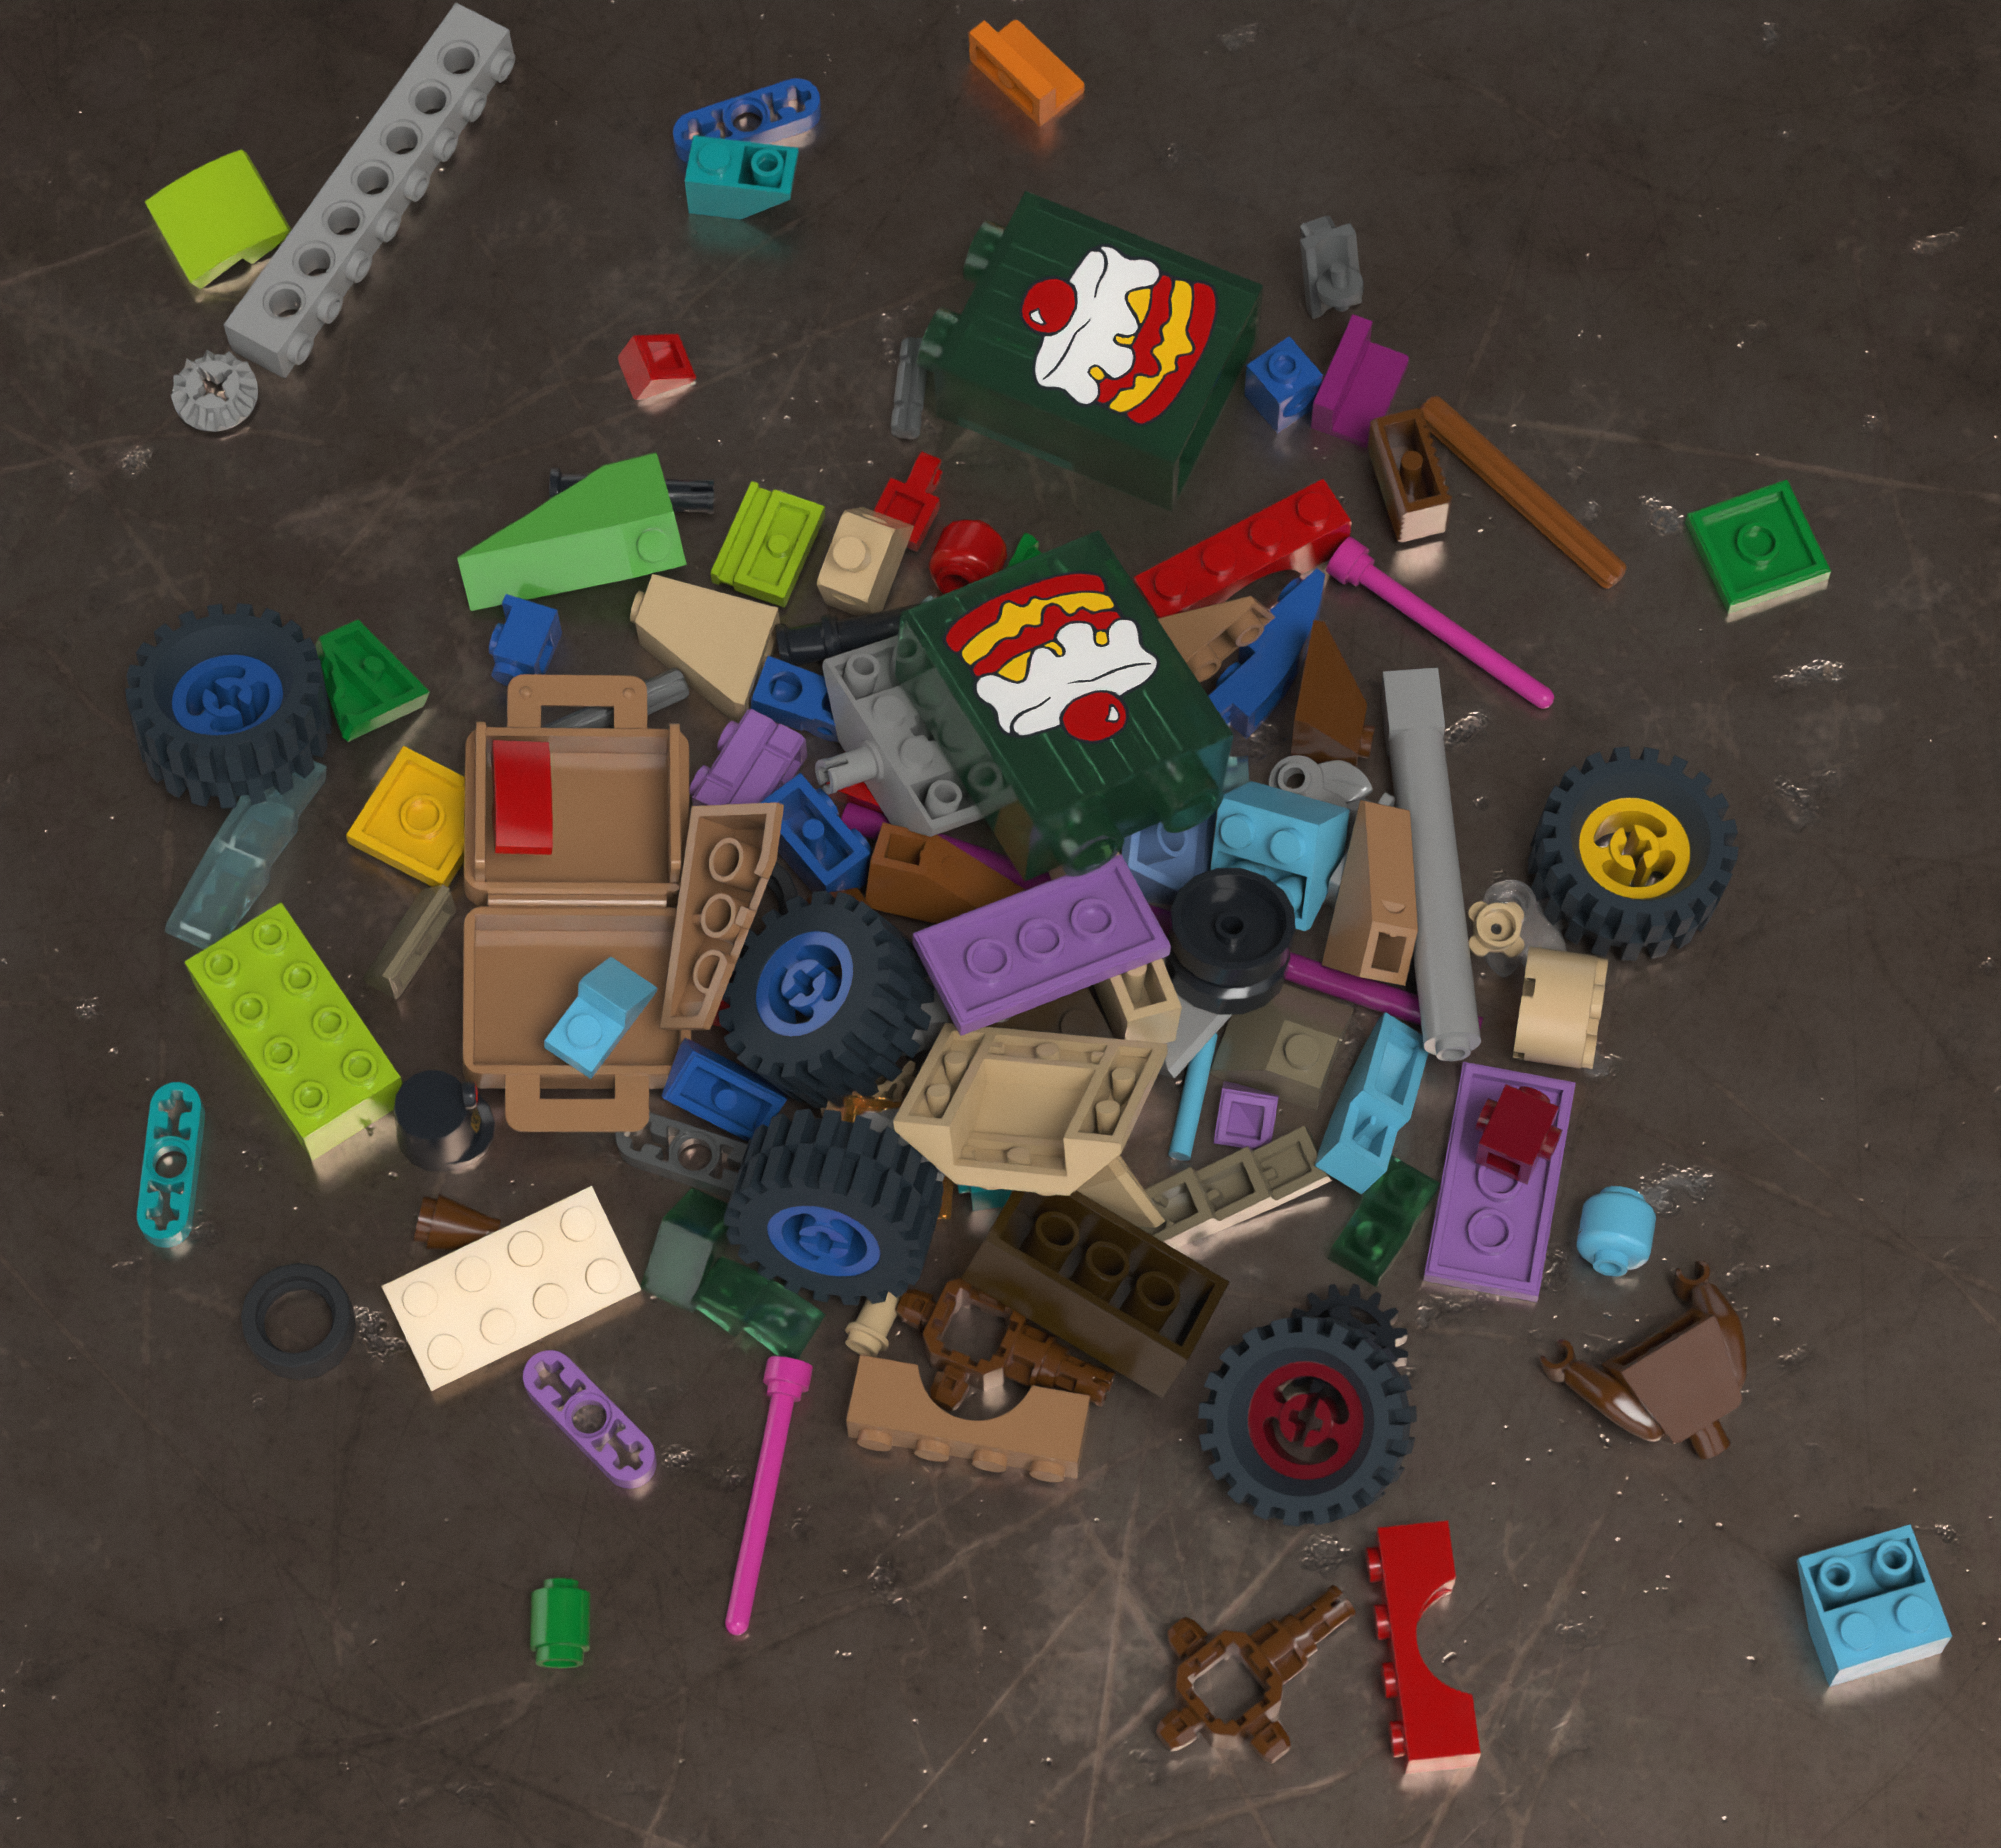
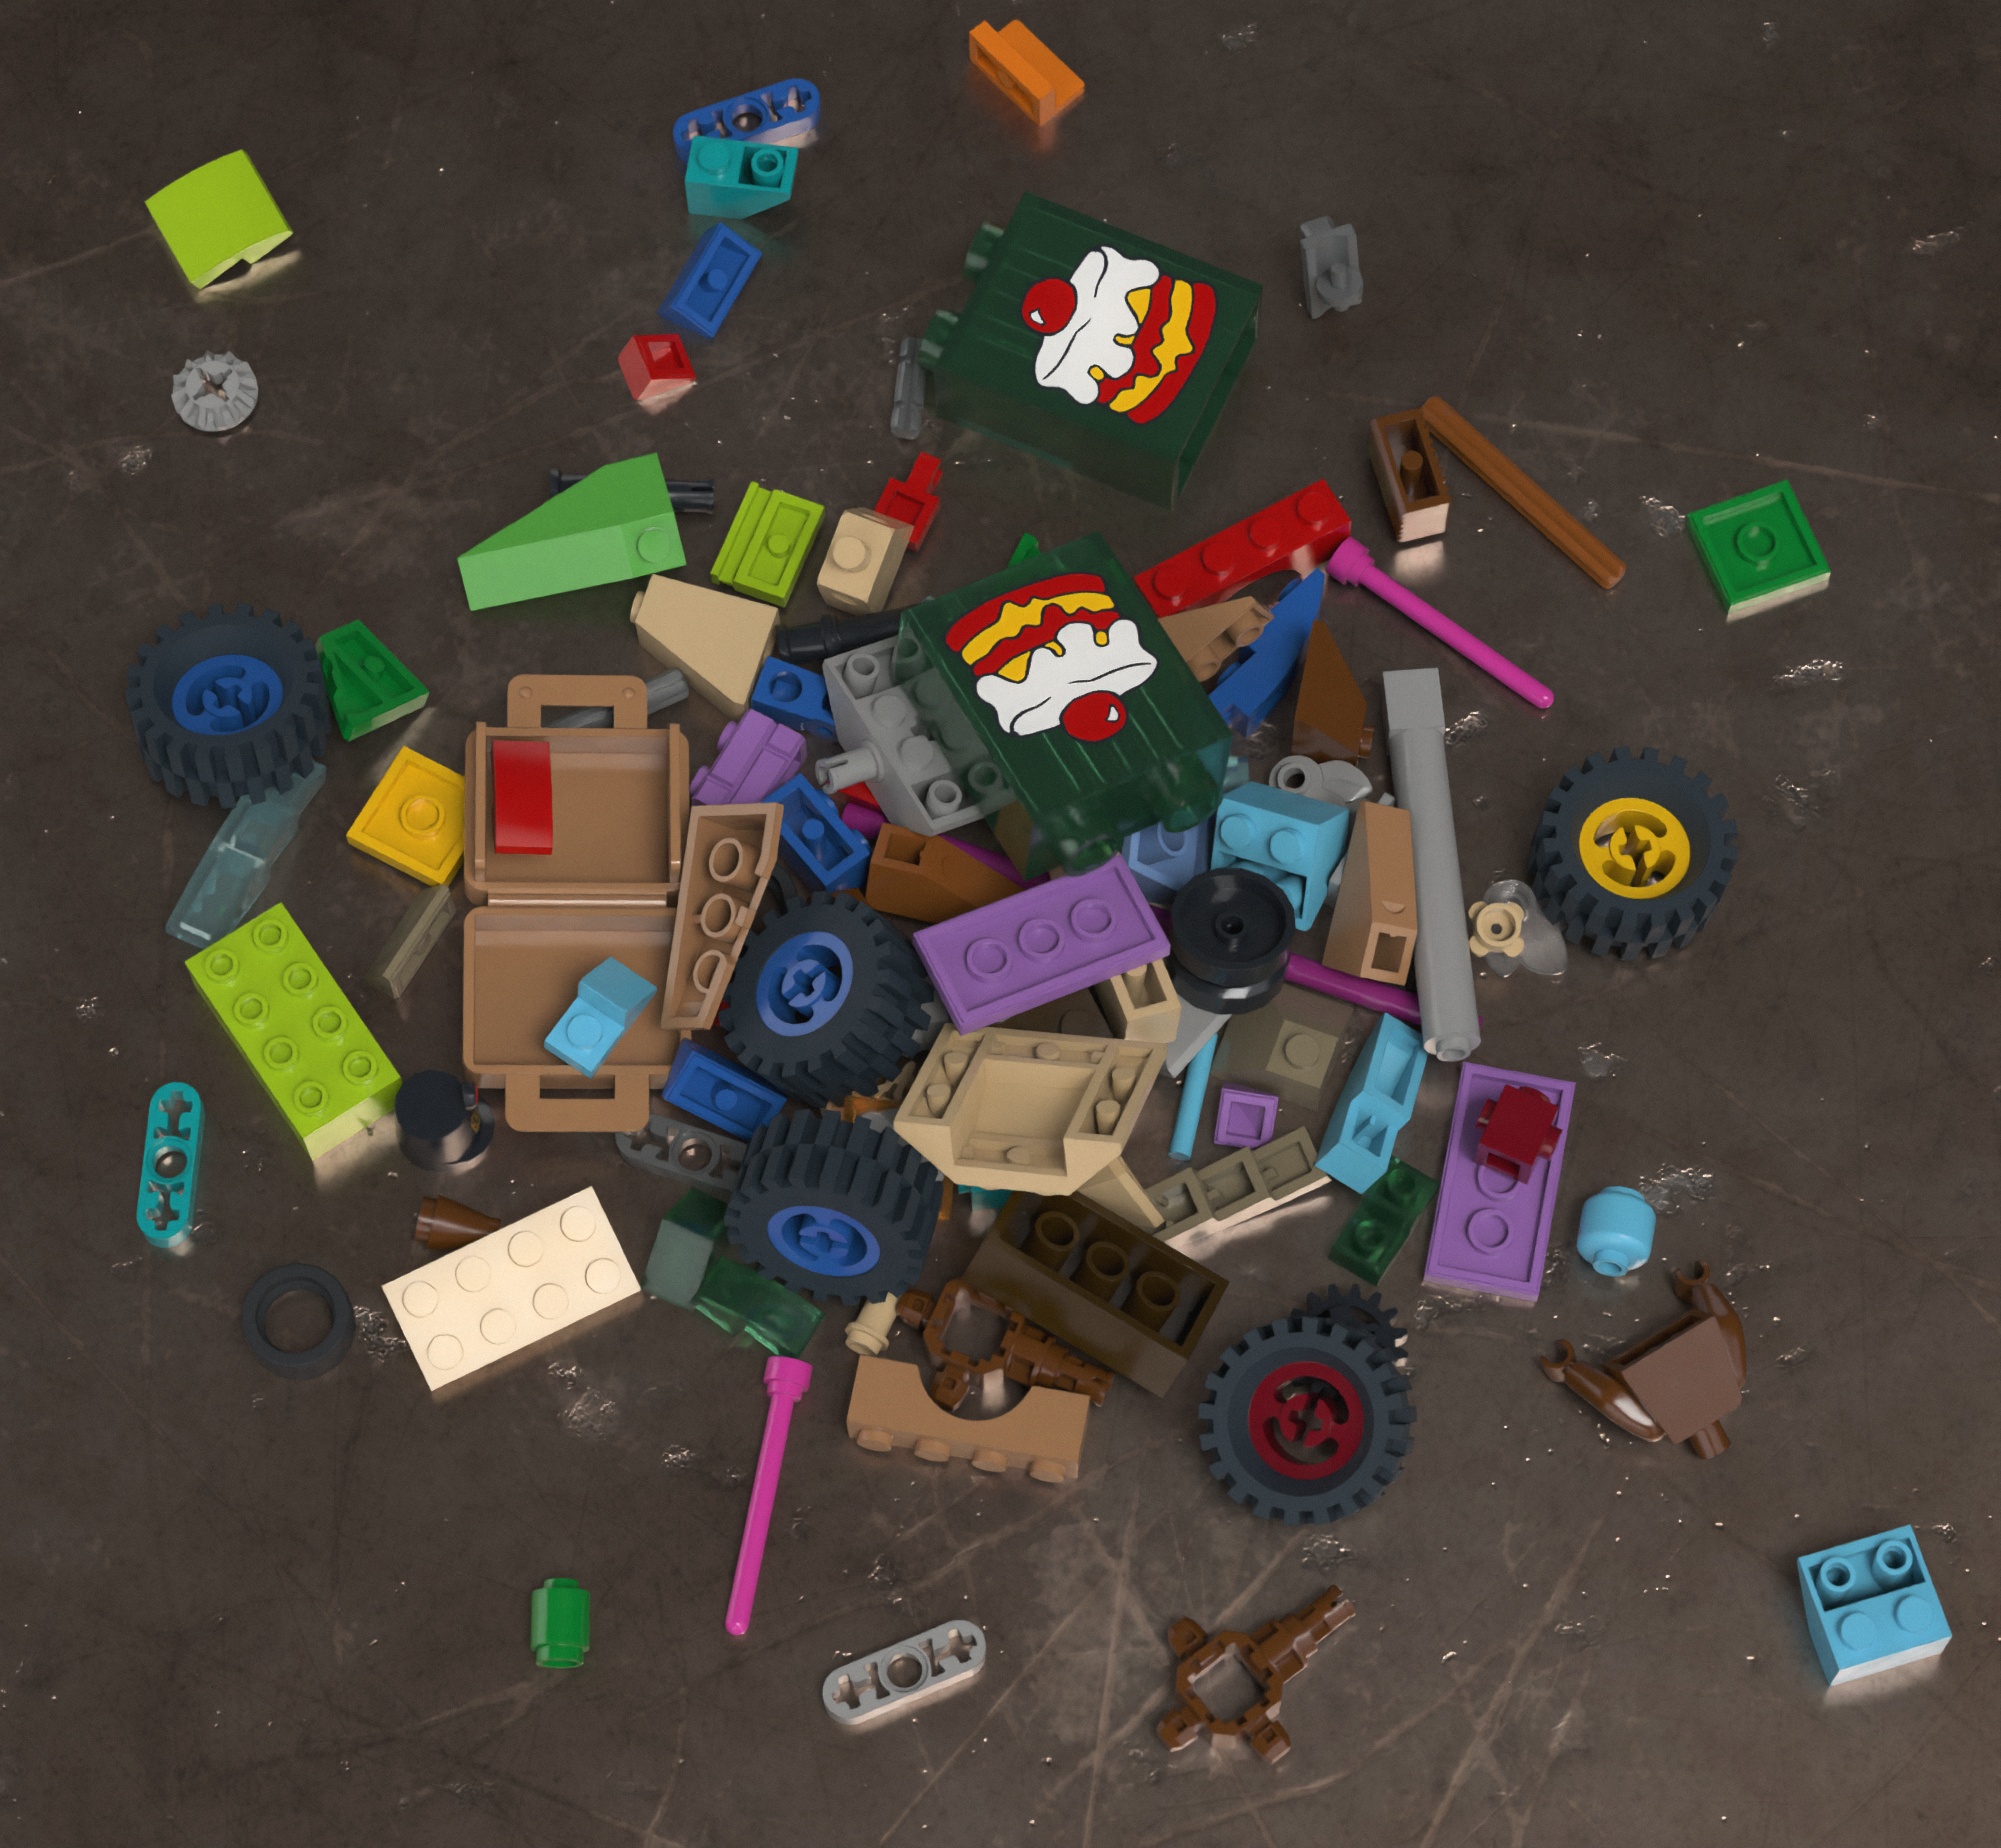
light grey brick [223,3,515,379] -> none
blue brick [489,594,562,686] -> none
medium lavender beam [523,1350,657,1489] -> none
red head [929,519,1007,601] -> none
blue brick [1244,336,1323,433] -> none
magenta panel [1311,314,1409,448] -> none
red arch [1366,1520,1481,1774] -> none
tan brick [1513,946,1608,1069] -> none
none -> blue slope [657,222,762,339]
none -> light grey beam [823,1620,986,1725]

